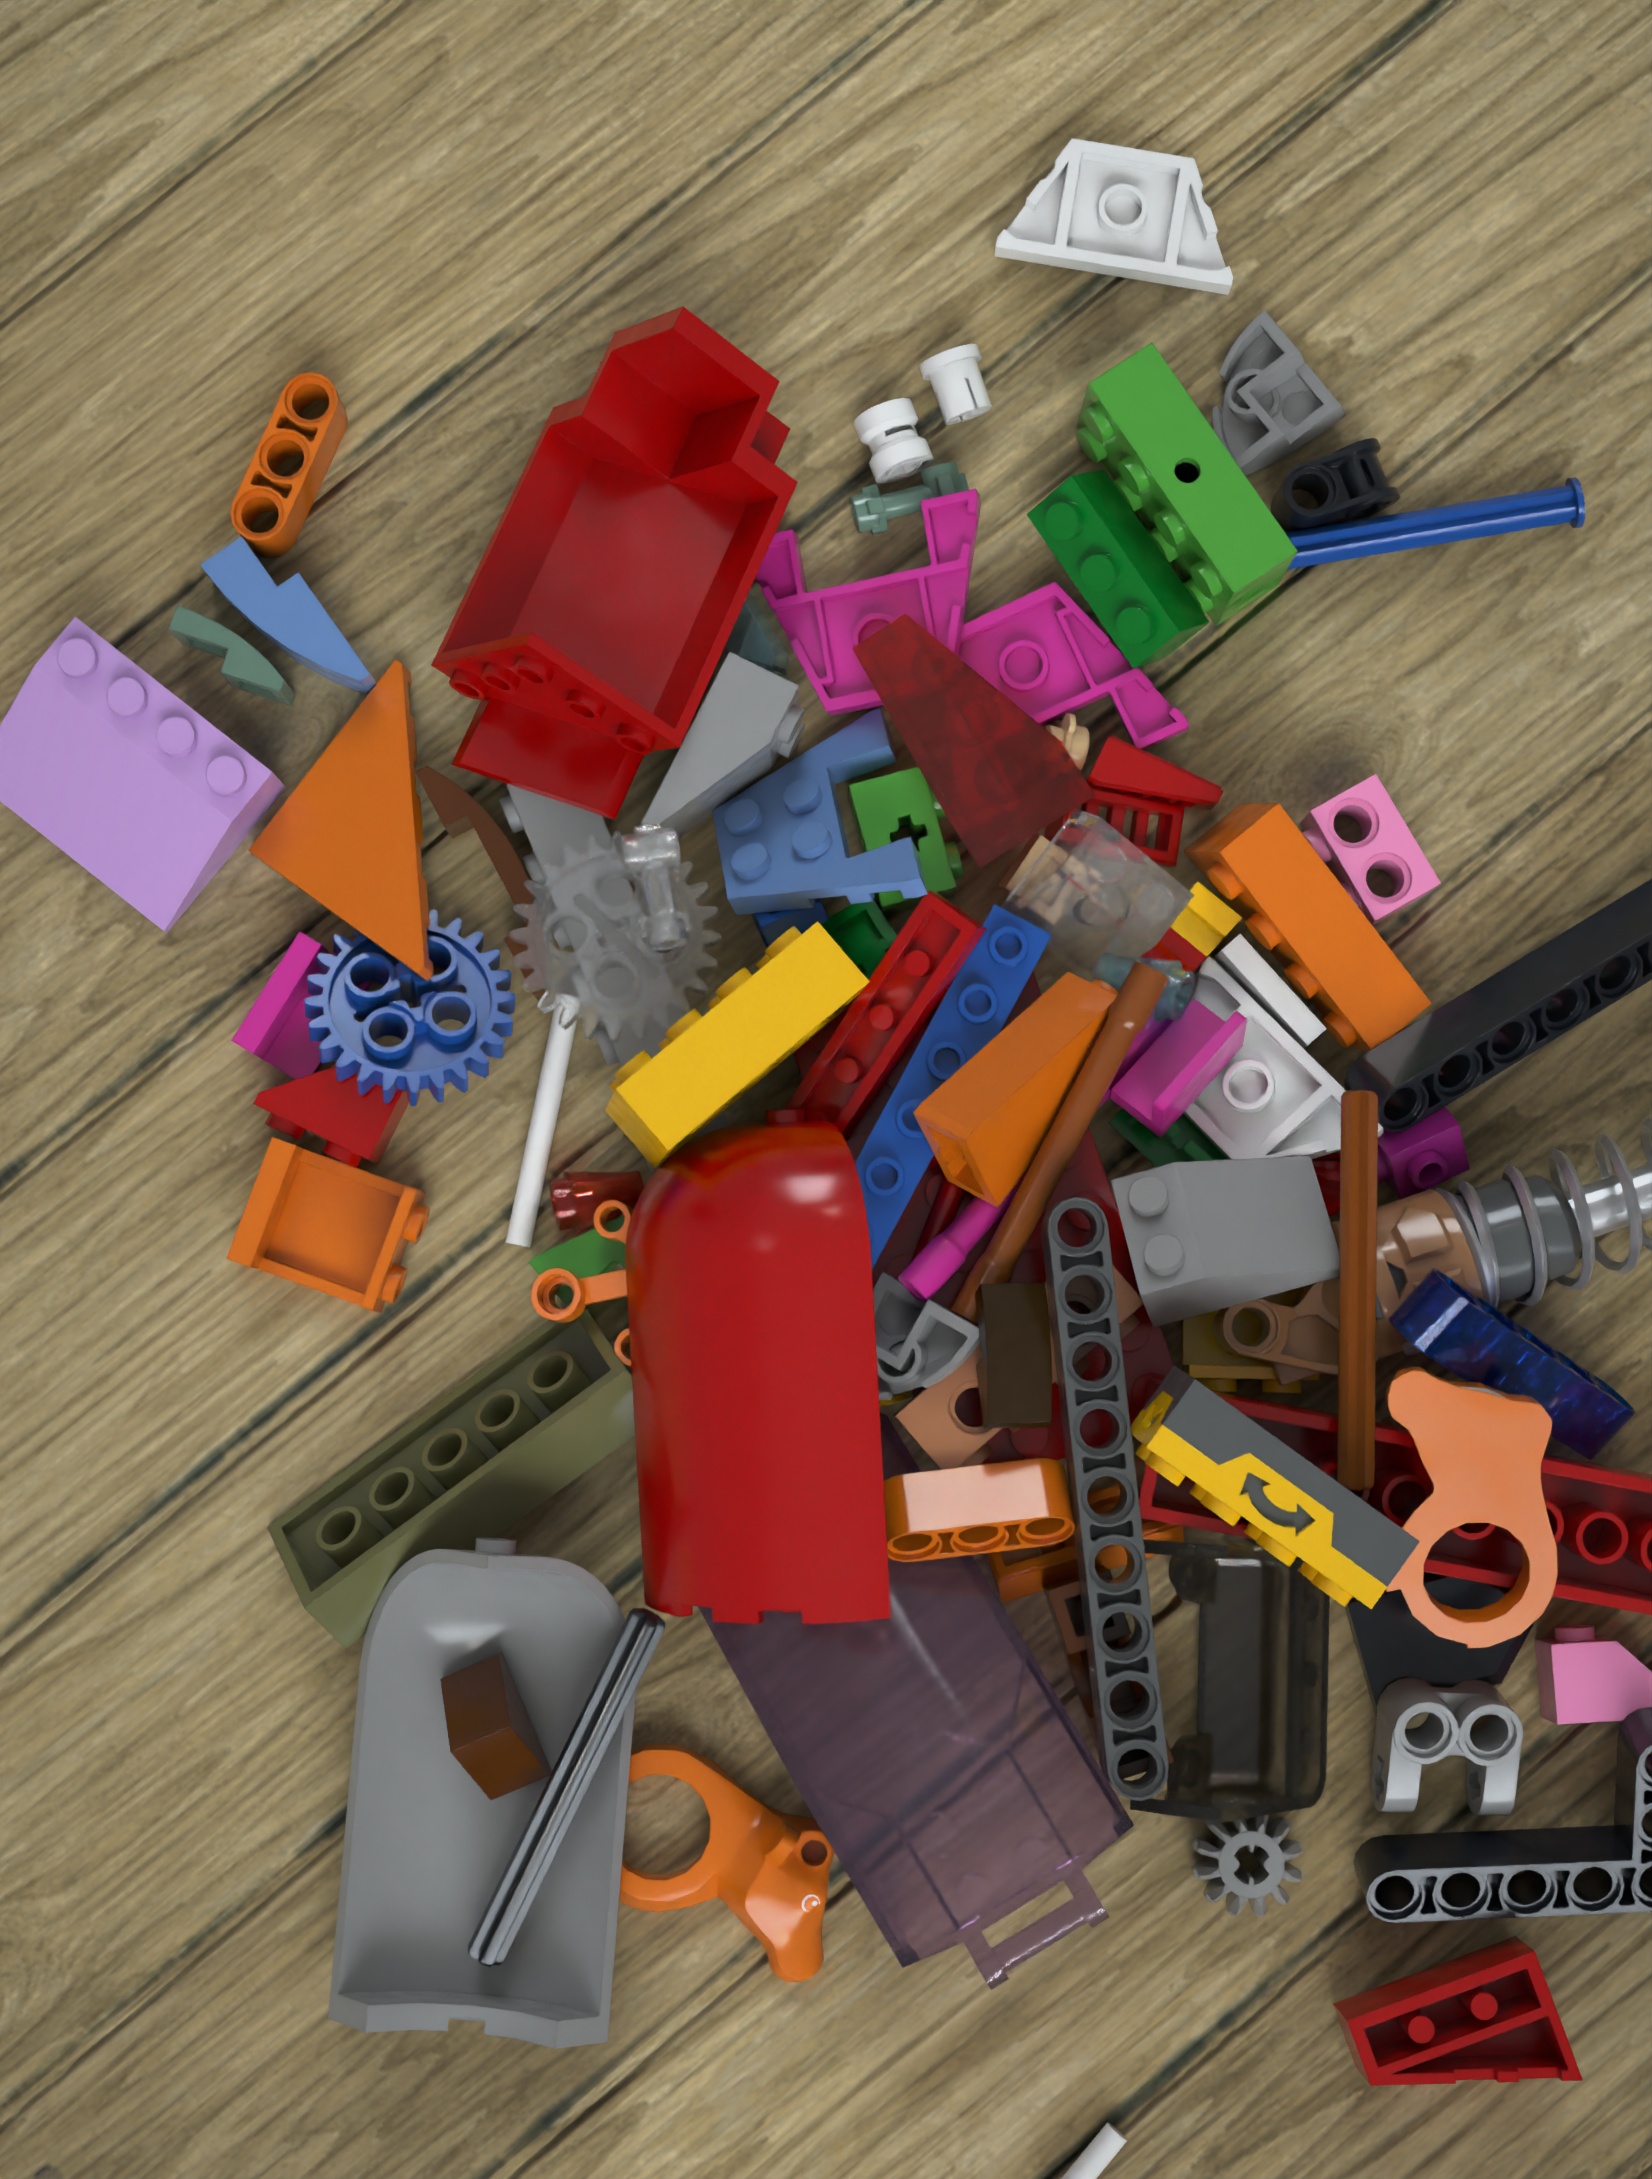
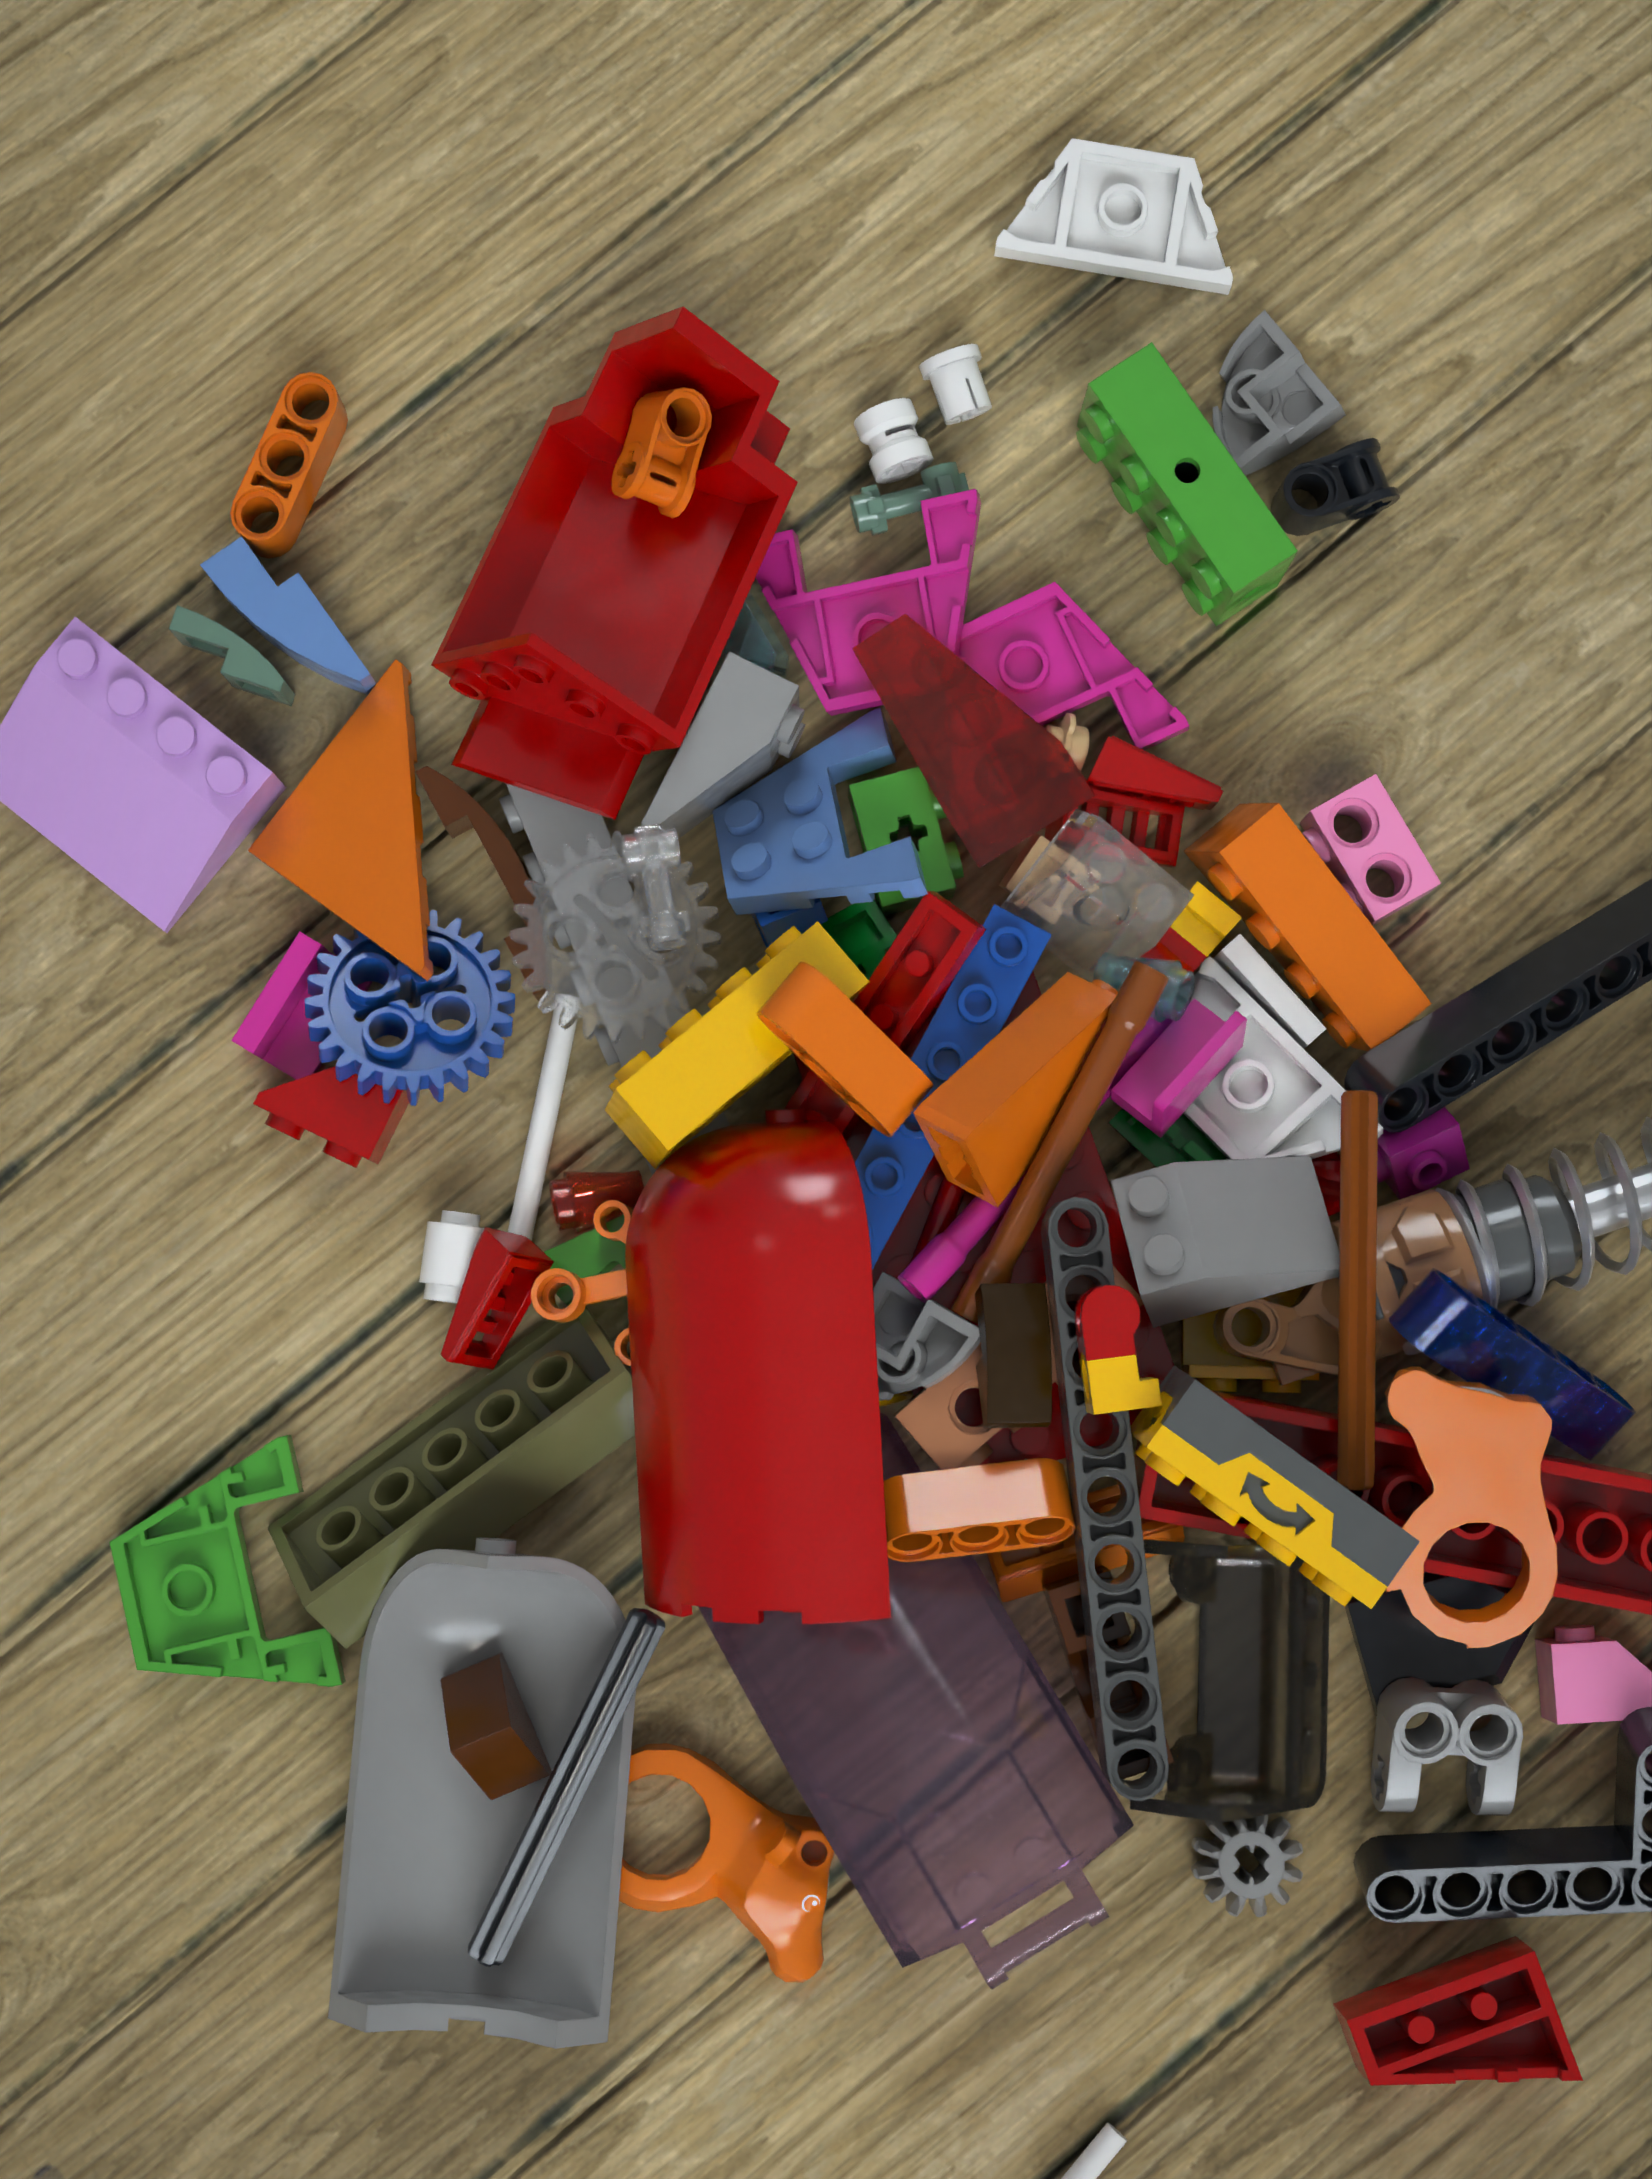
orange panel [226,1137,430,1313] -> none
green brick [1027,469,1210,669] -> none
blue axle [1285,477,1585,569] -> none
none -> bright green wing [110,1435,346,1687]
none -> white brick [419,1210,485,1304]
none -> red slope [441,1227,554,1370]
none -> orange piece [612,387,712,519]
none -> orange beam [757,962,933,1137]
none -> leg [1075,1285,1162,1415]

